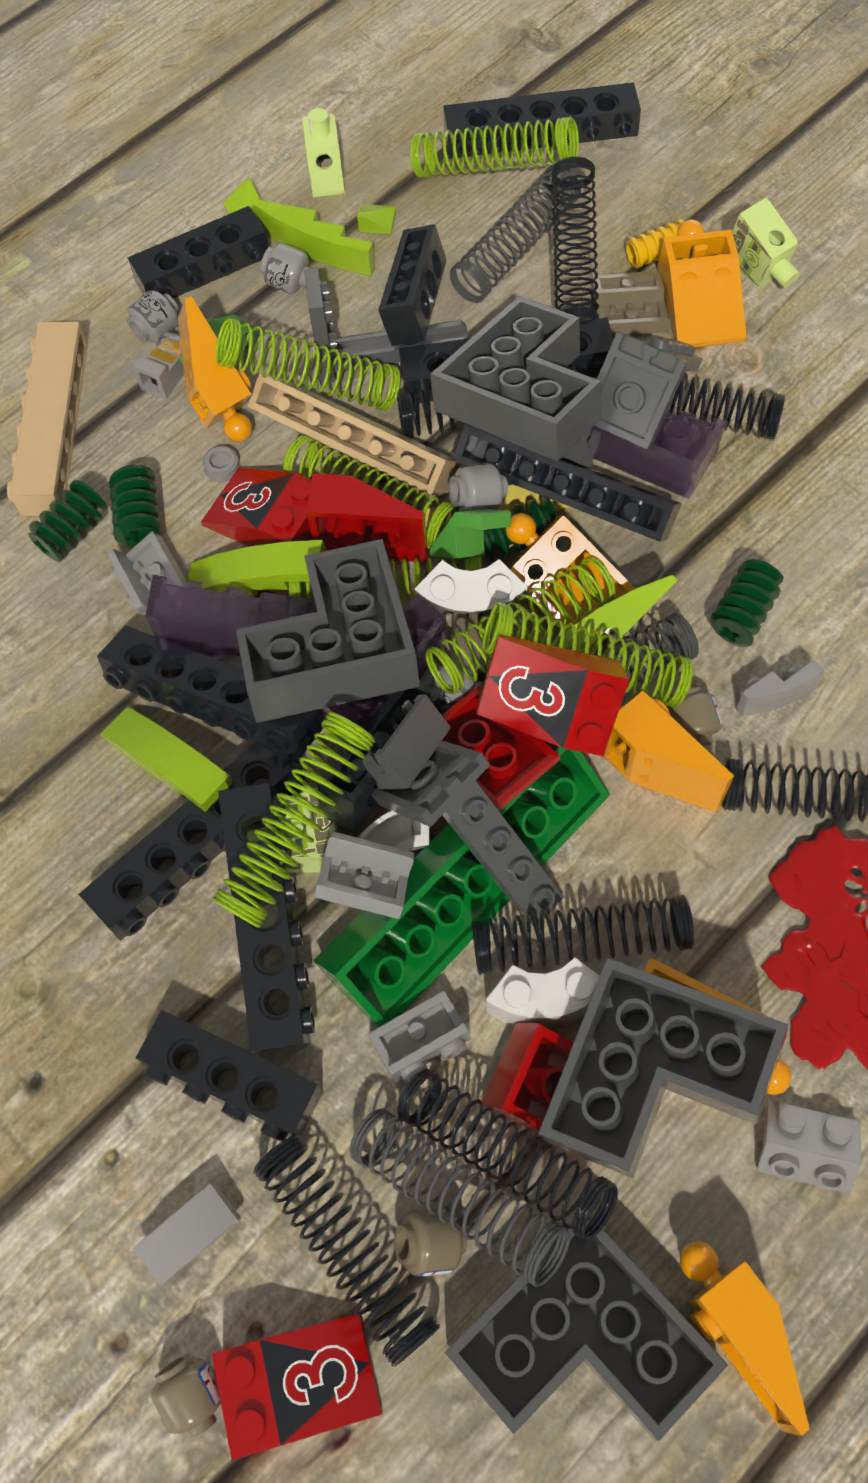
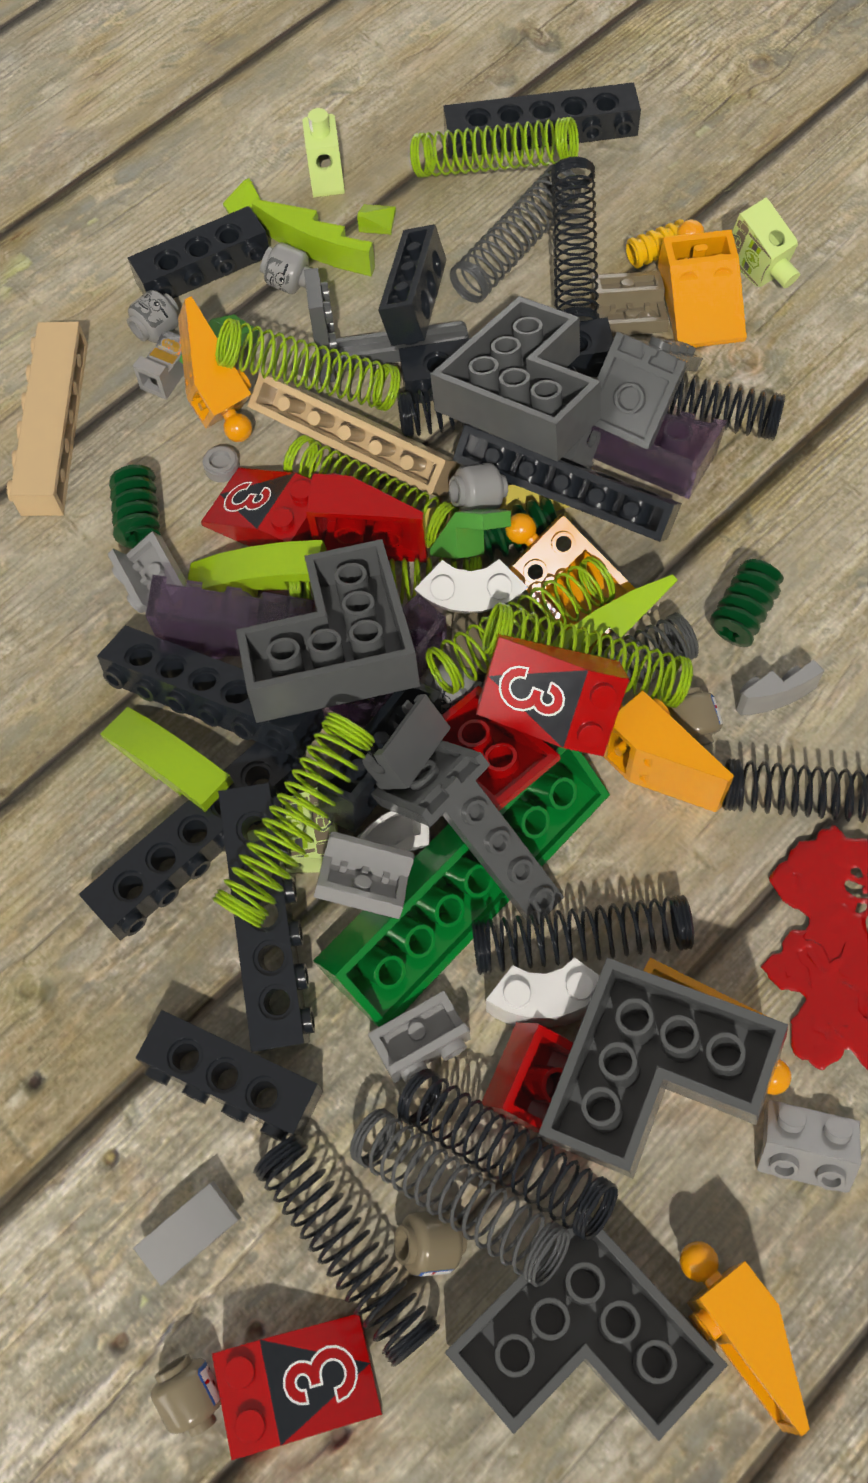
dark green piece [28,480,108,563] -> none

